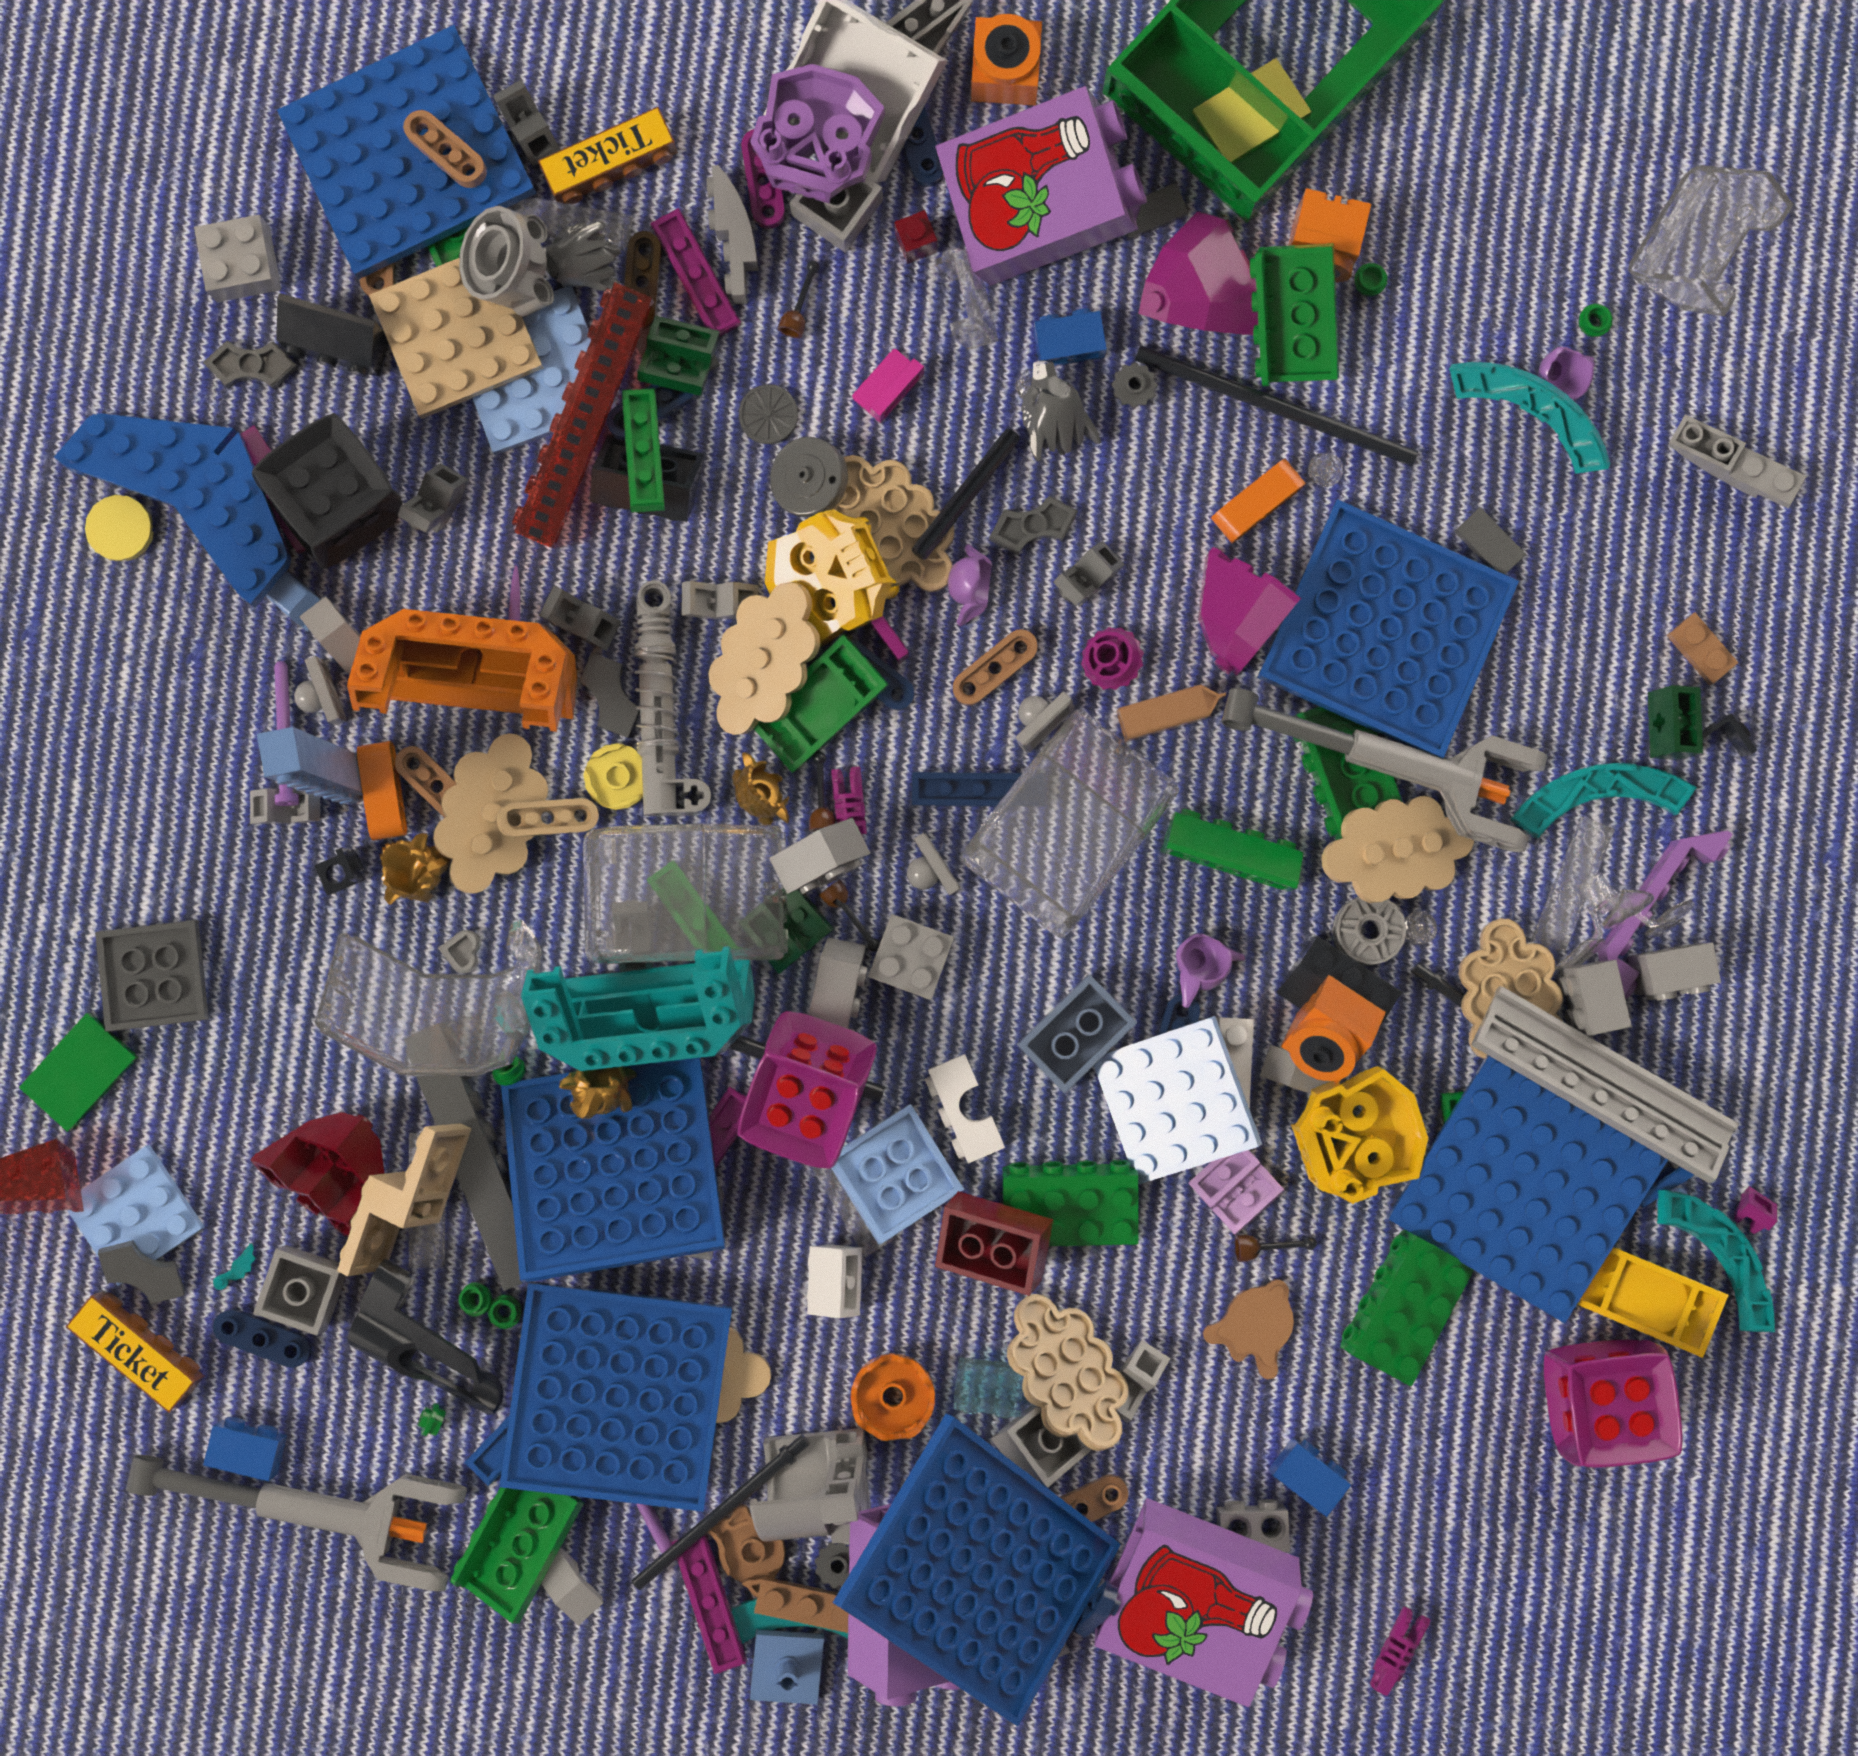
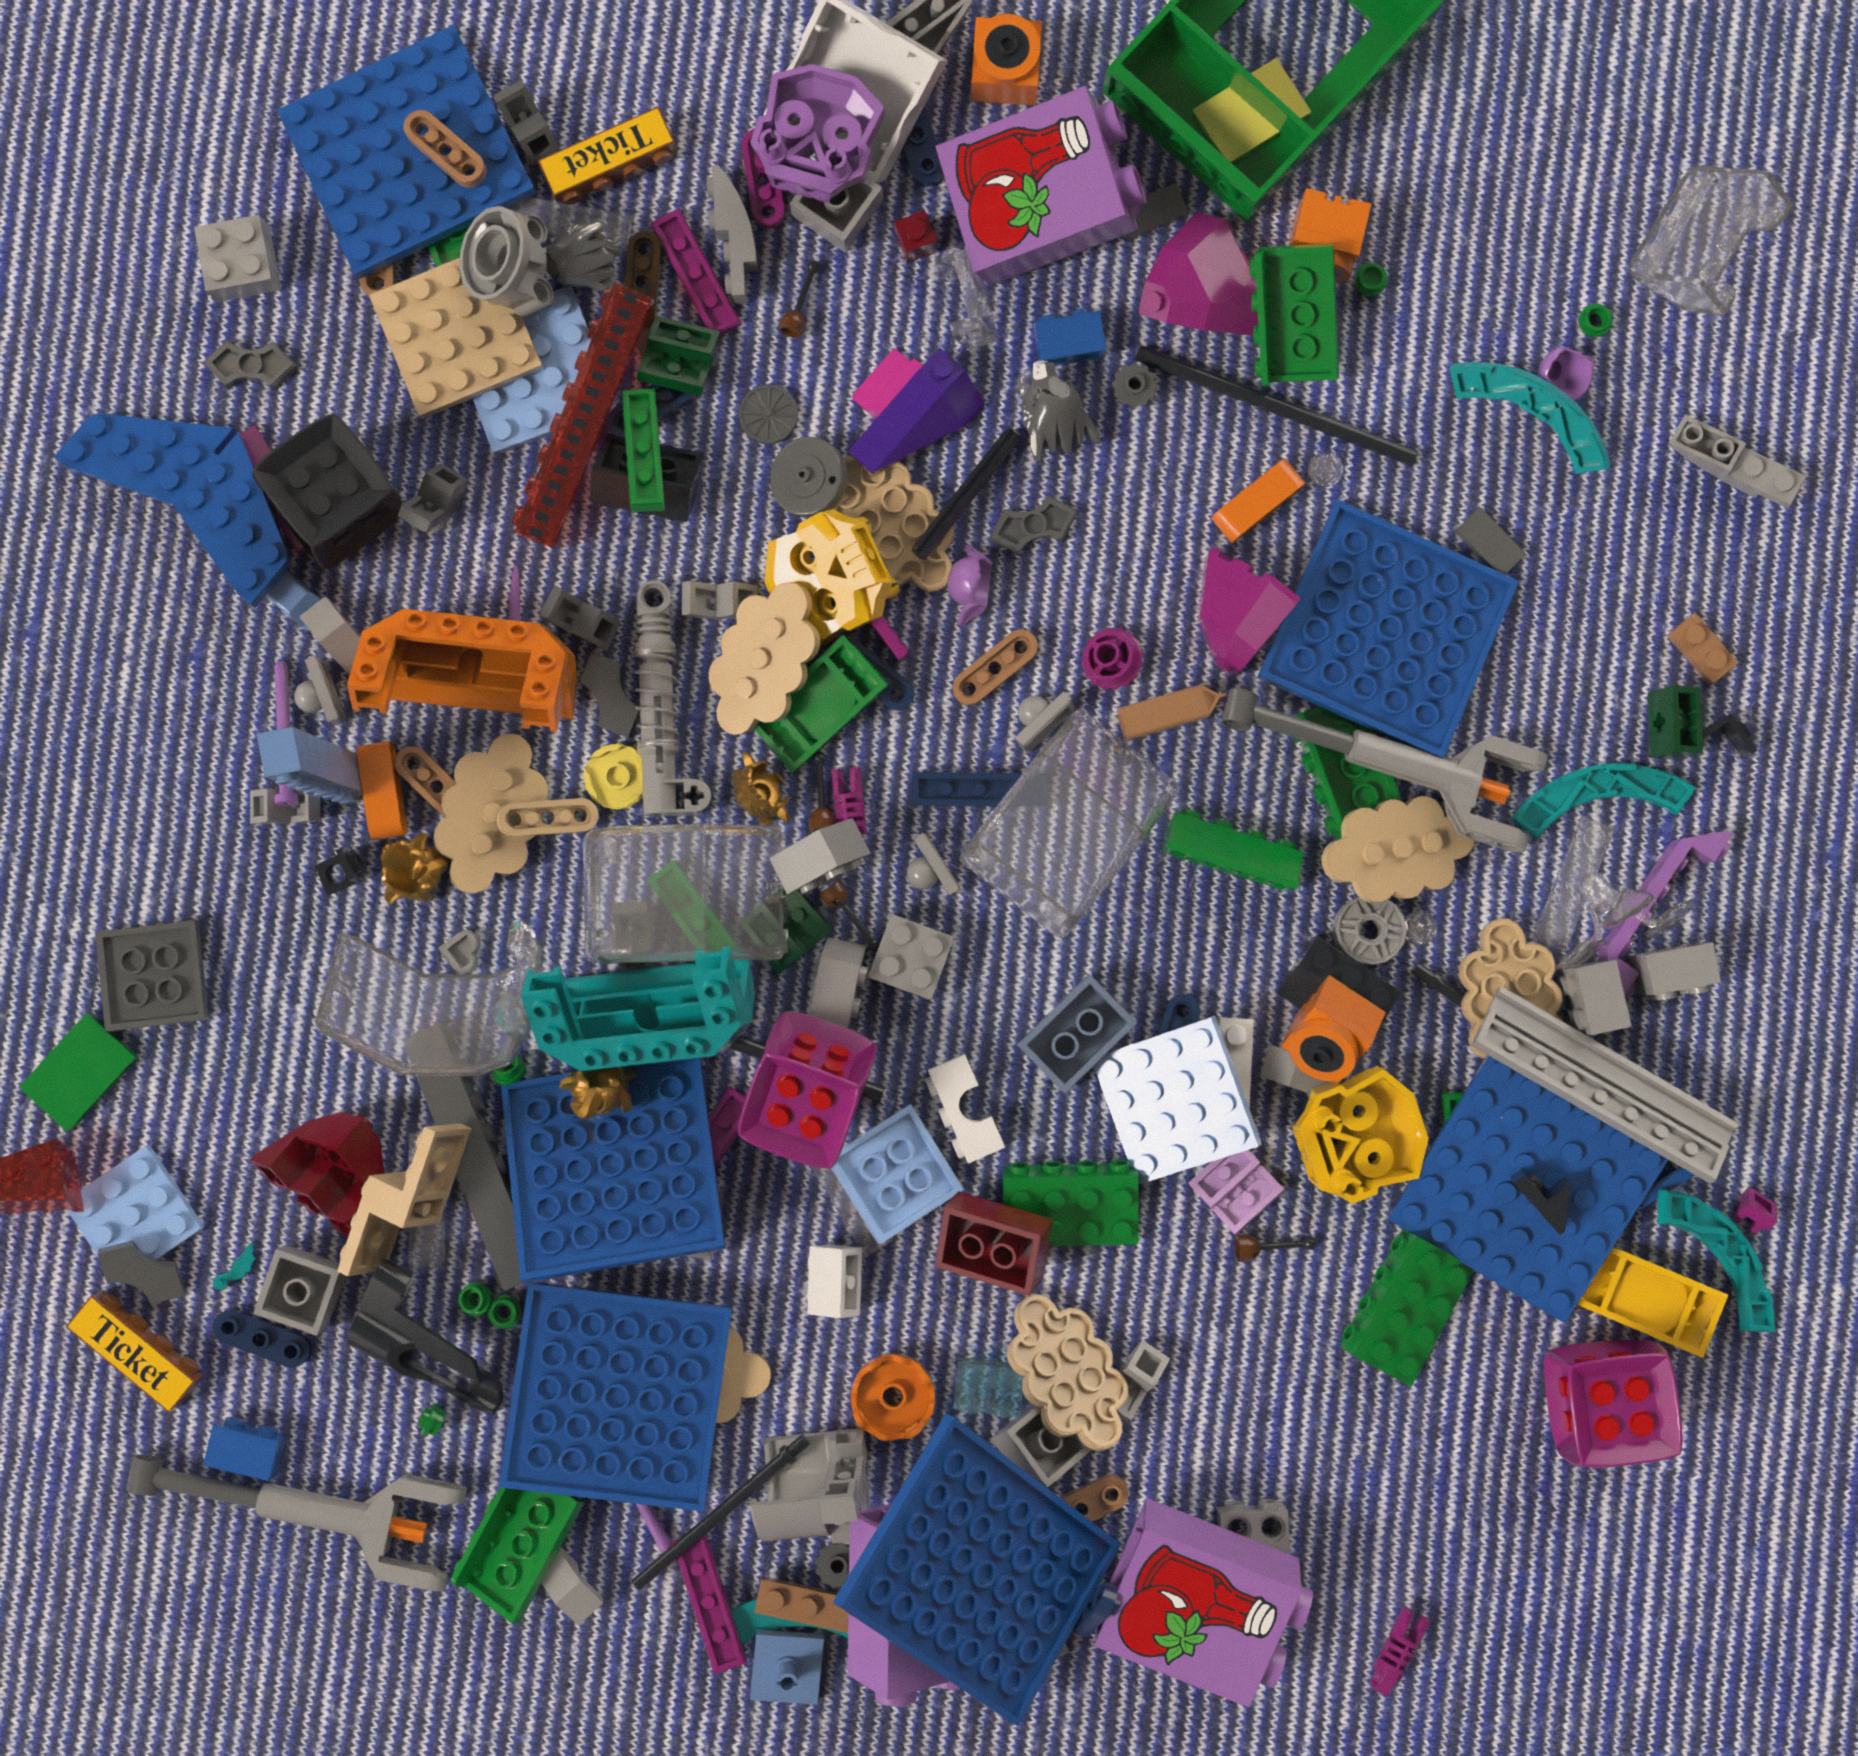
light yellow tile [85,495,154,562] -> none
black slope [276,293,389,377] -> none
blue tile [464,1416,509,1486] -> none
medium nougat tile [705,1504,786,1597] -> none
dark grey brick [1053,541,1125,607] -> none
medium lavender piece [1176,933,1245,1008] -> none
medium nougat tile [1202,1279,1294,1379] -> none
blue brick [1268,1437,1351,1517] -> none
none -> dark purple wedge [848,348,985,474]
none -> black slope [1511,1168,1569,1235]

